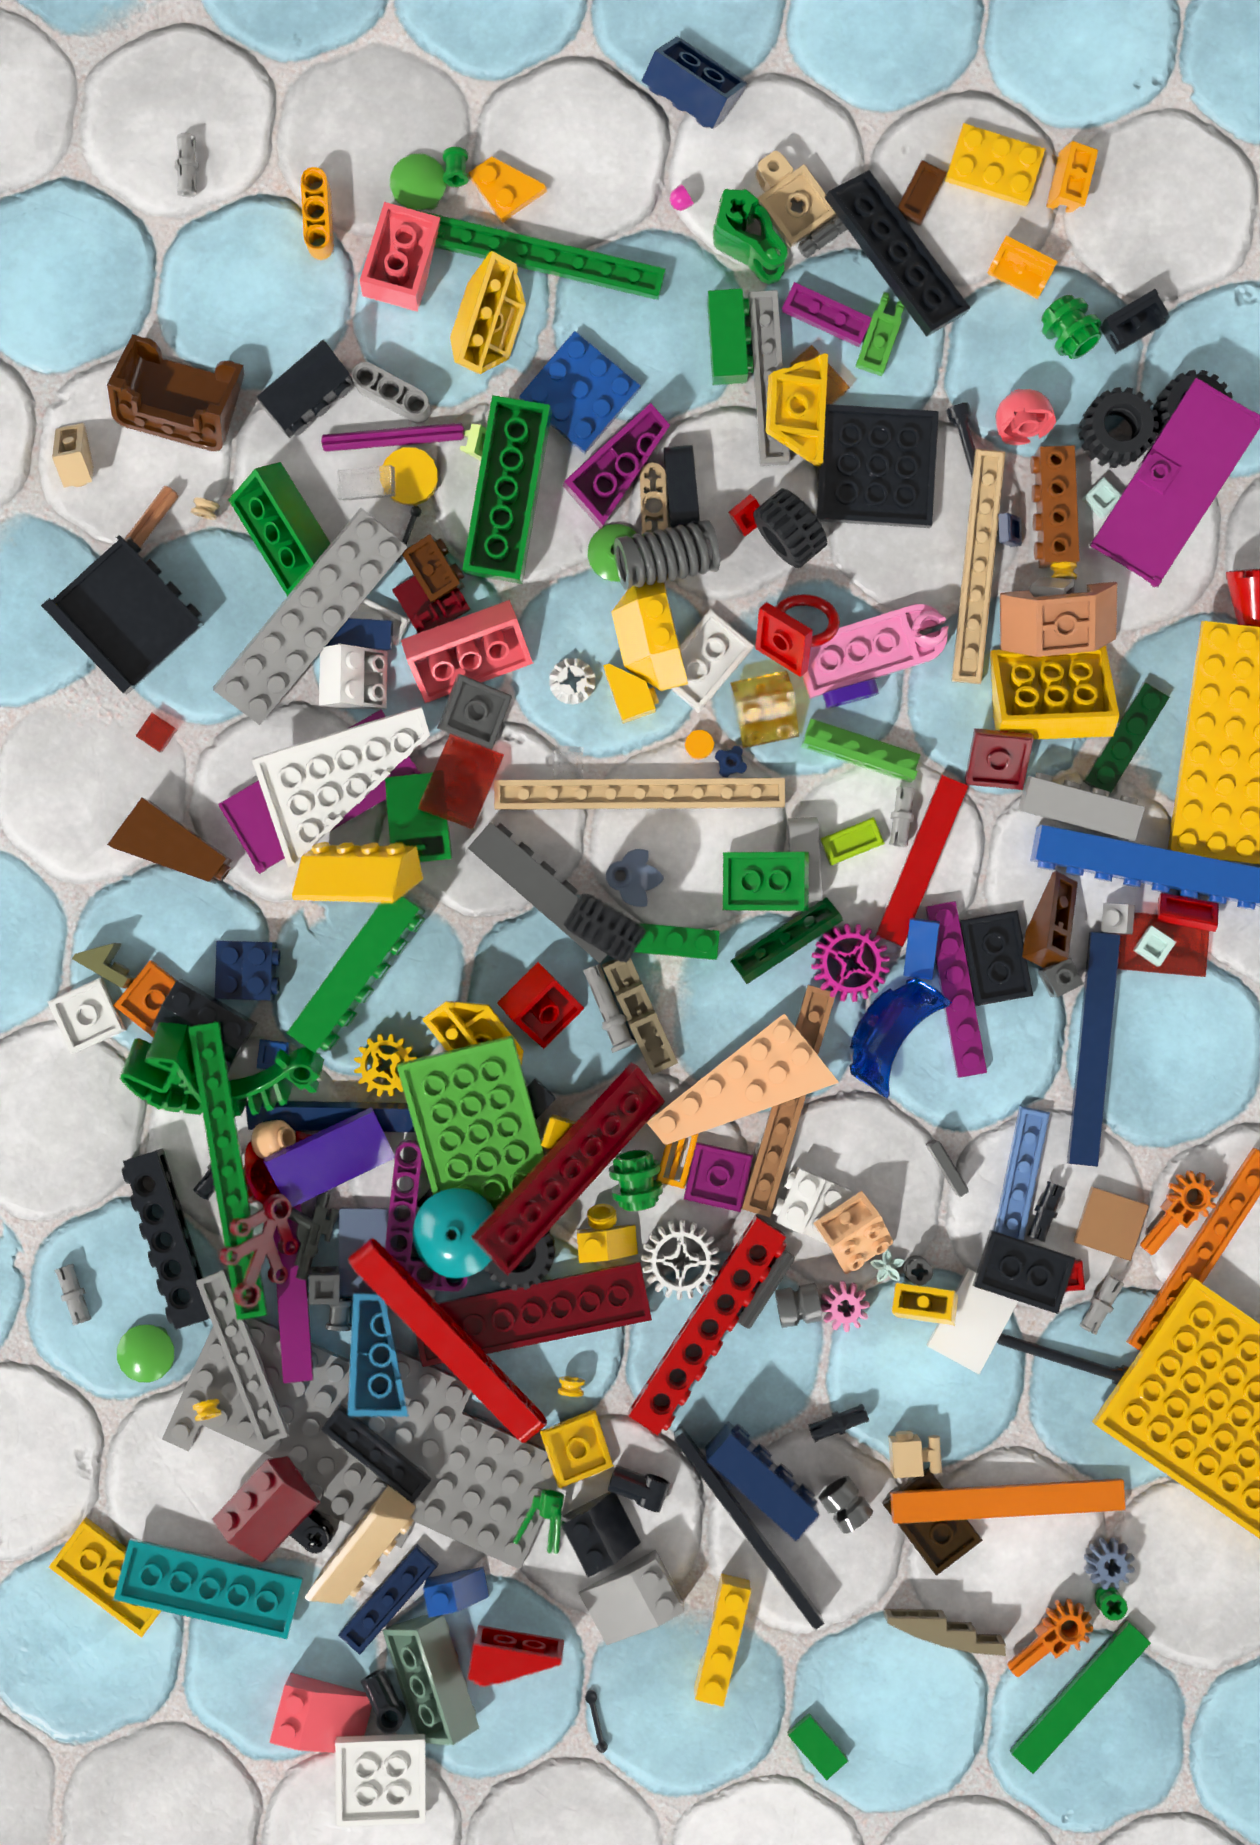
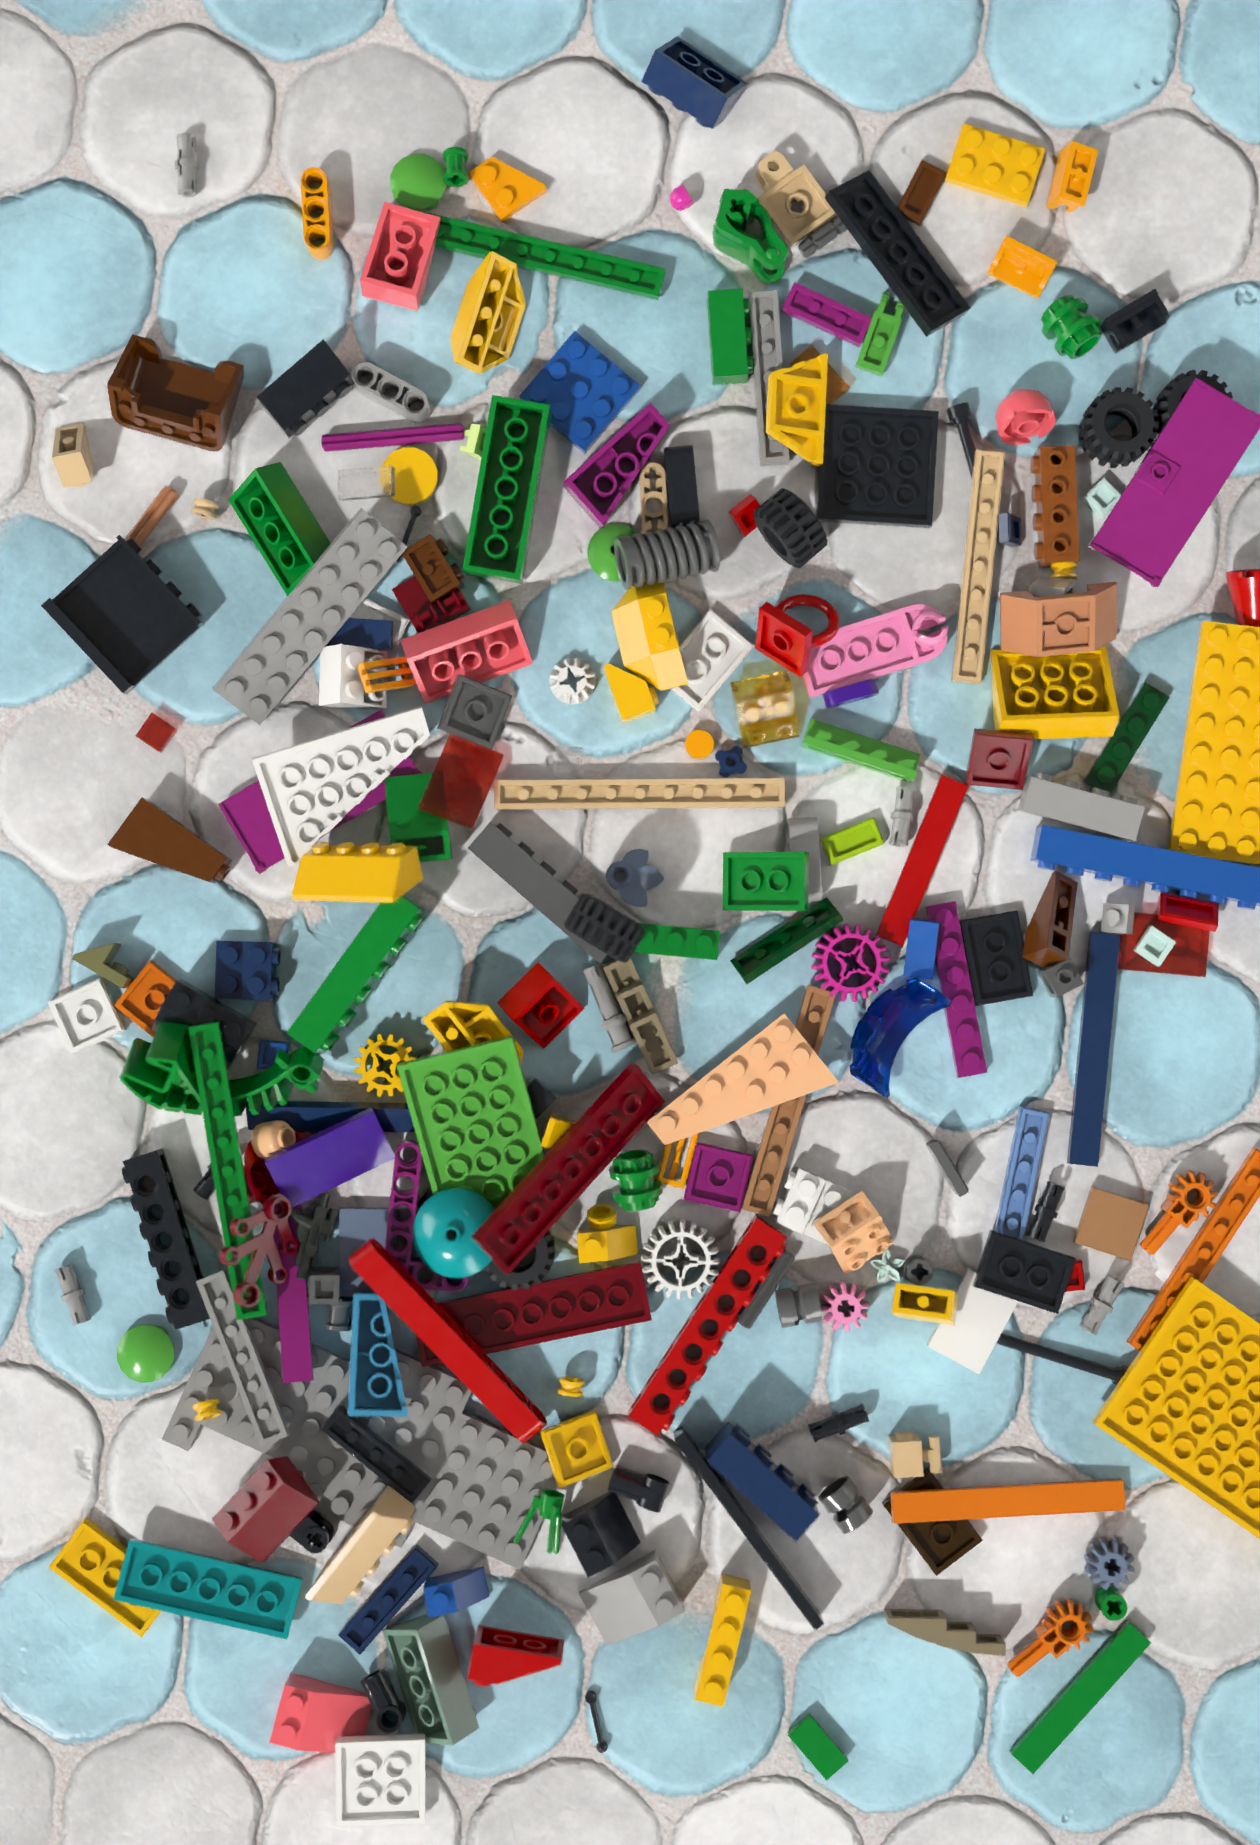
none -> light orange tile [357,657,416,693]

